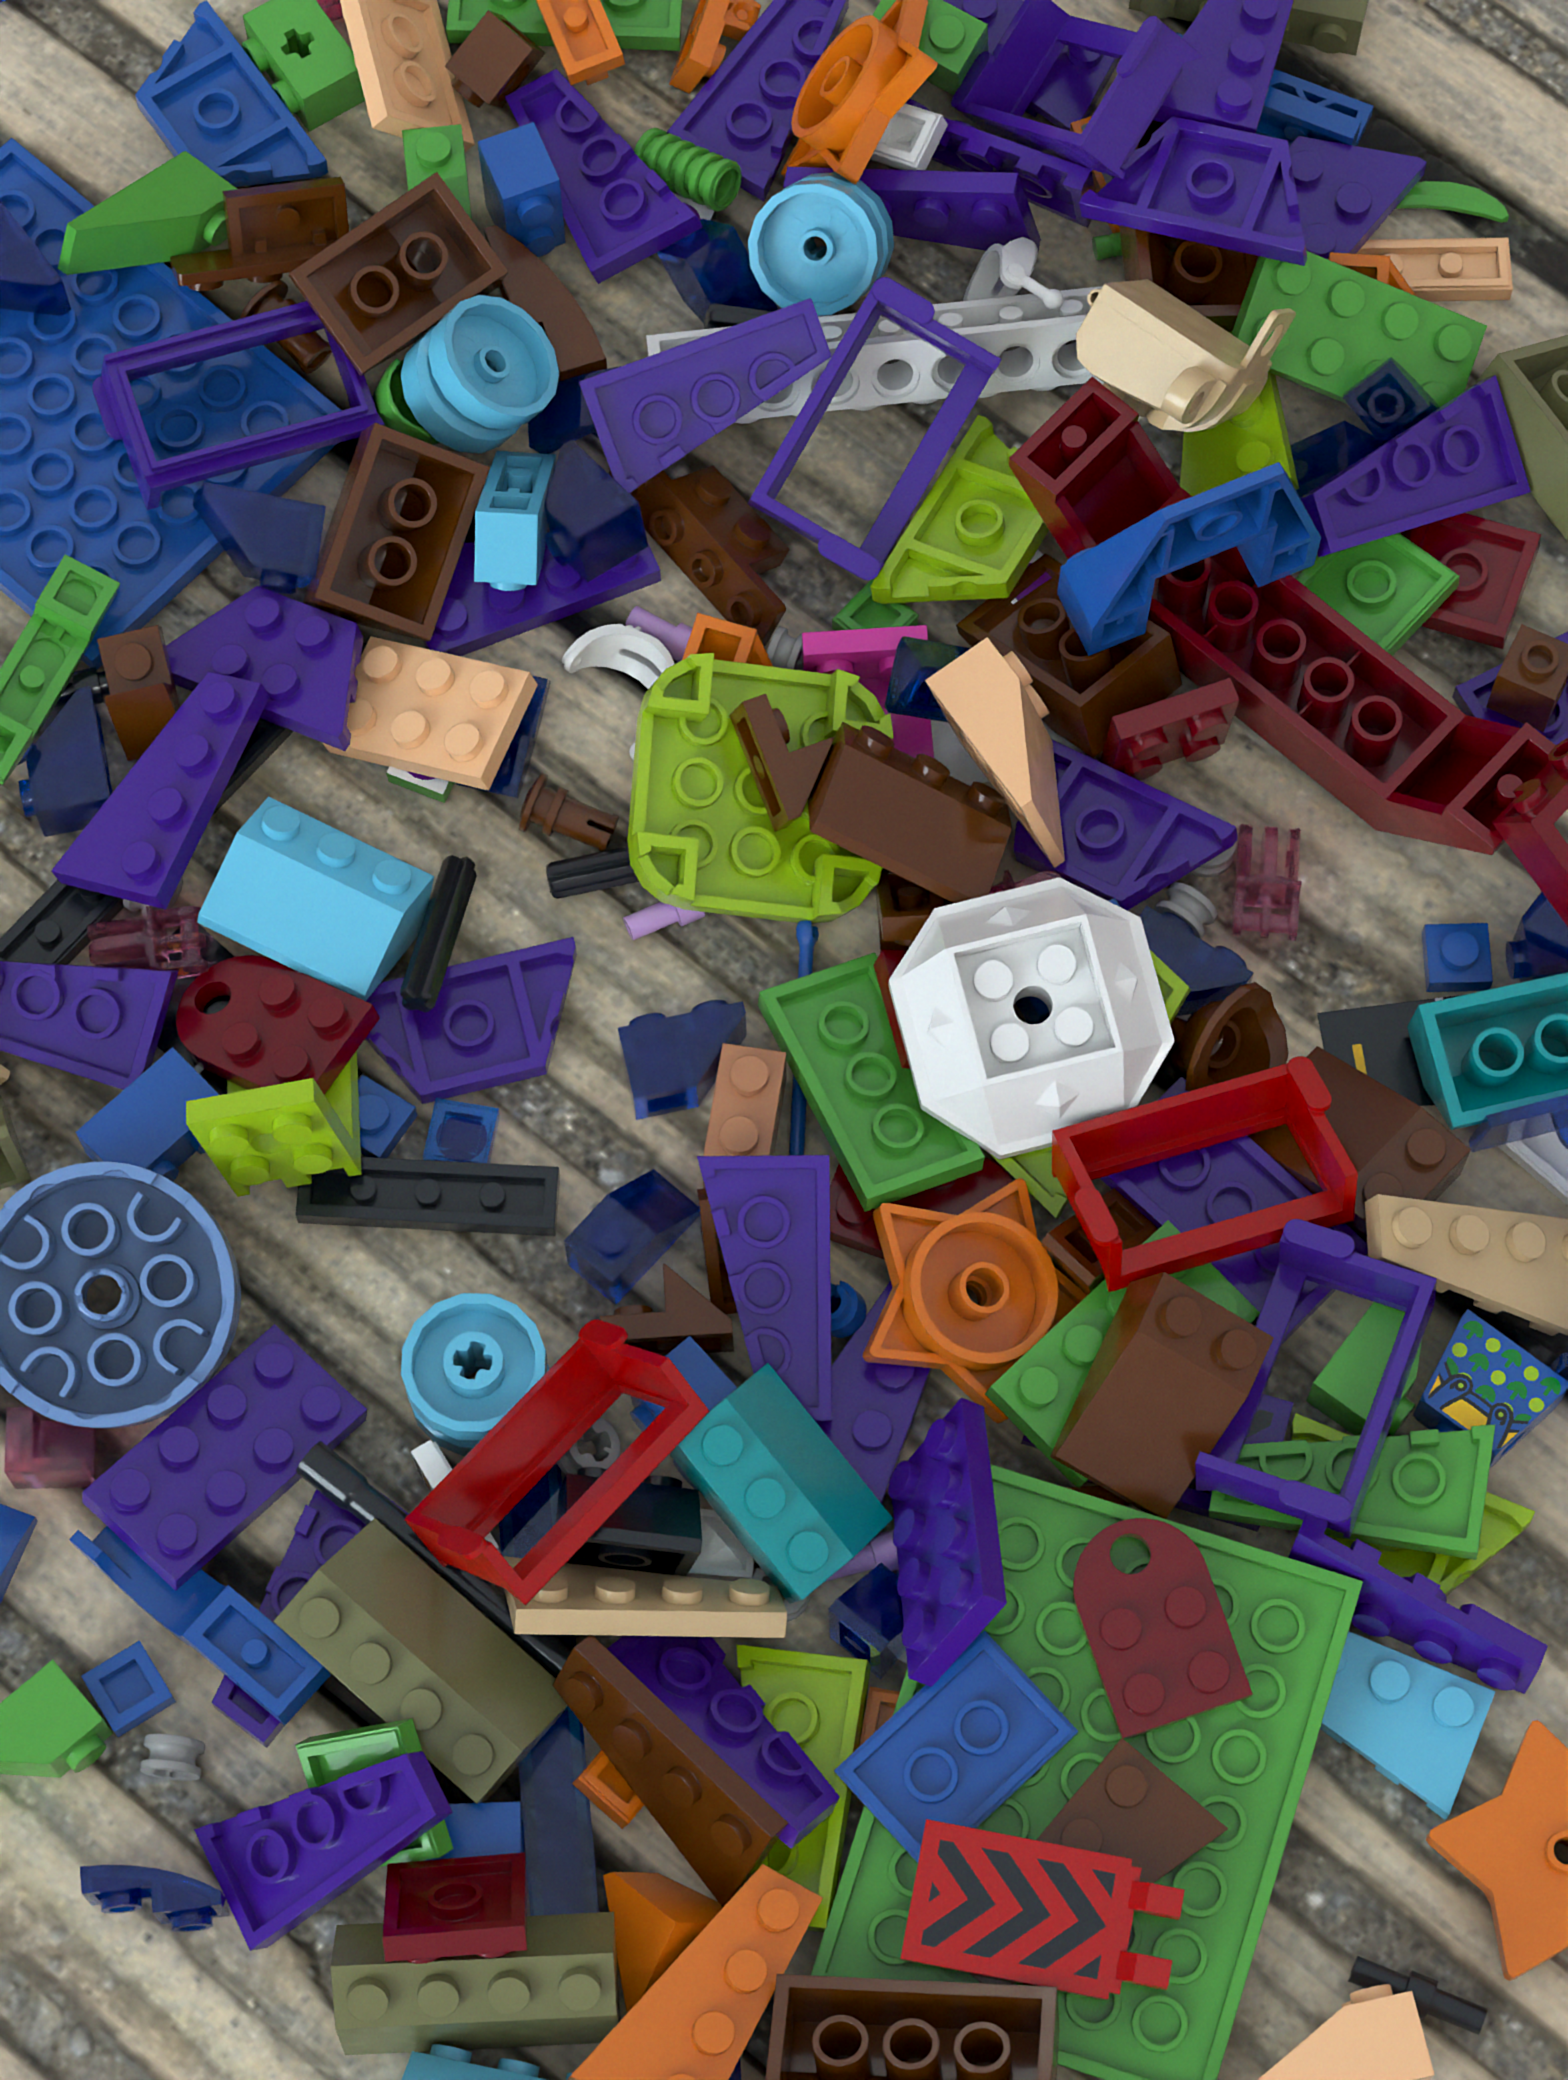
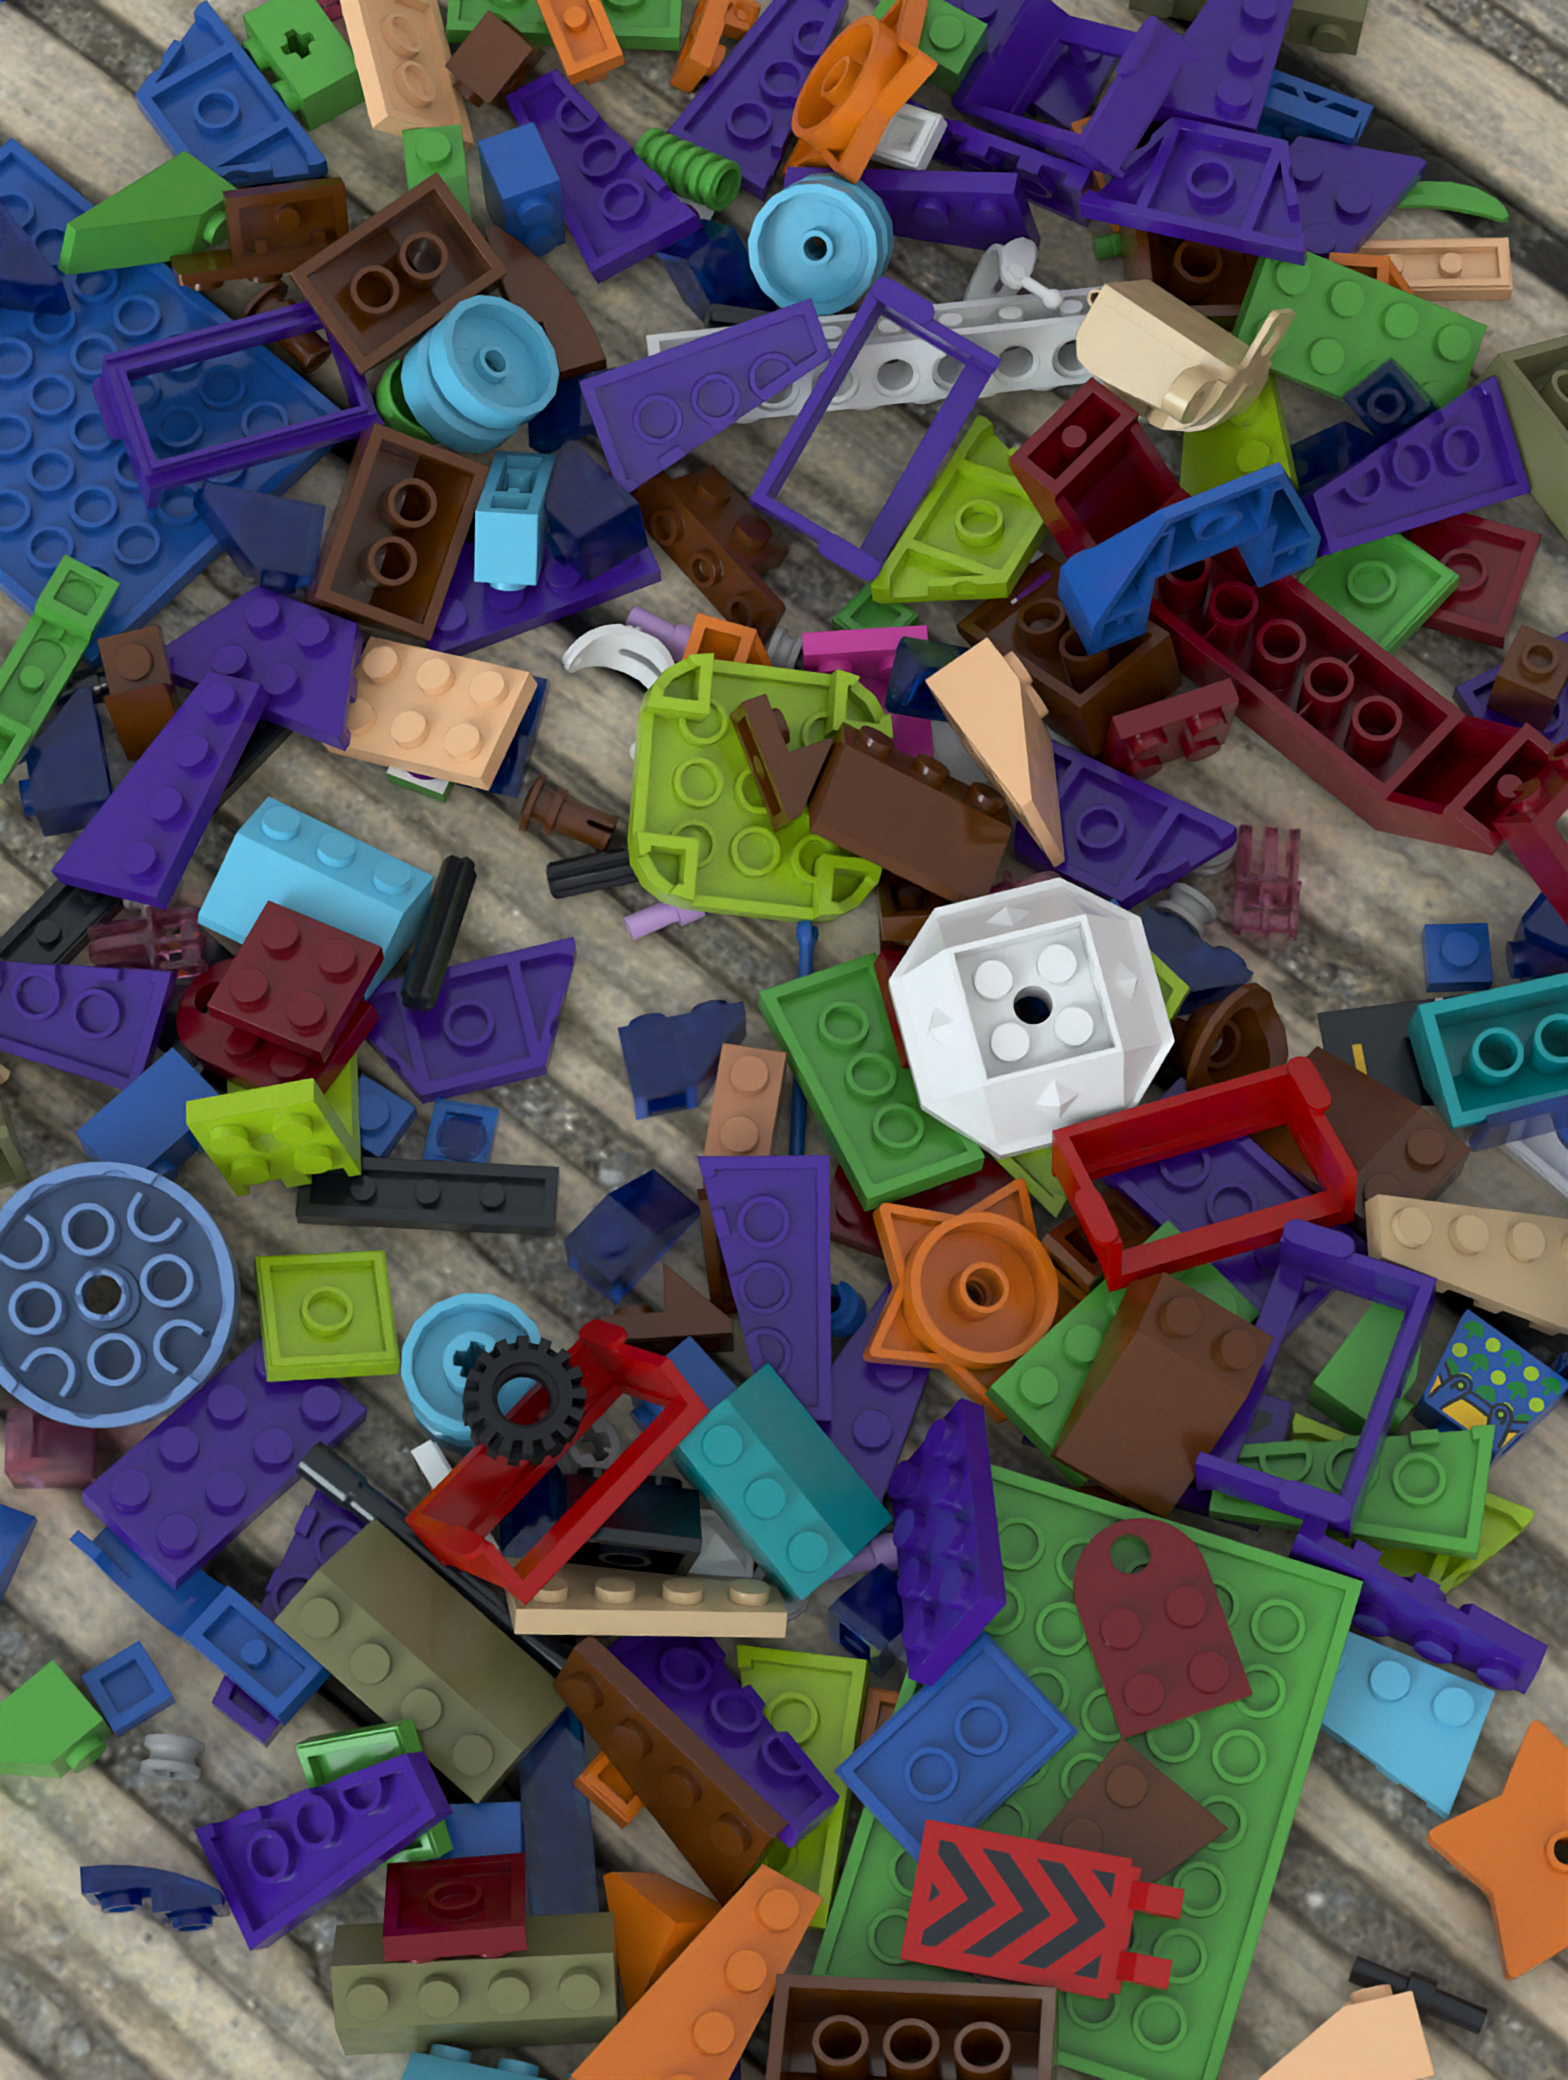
none -> dark red plate [207,900,385,1064]
none -> lime tile [254,1250,400,1382]
none -> black tyre [462,1335,587,1467]

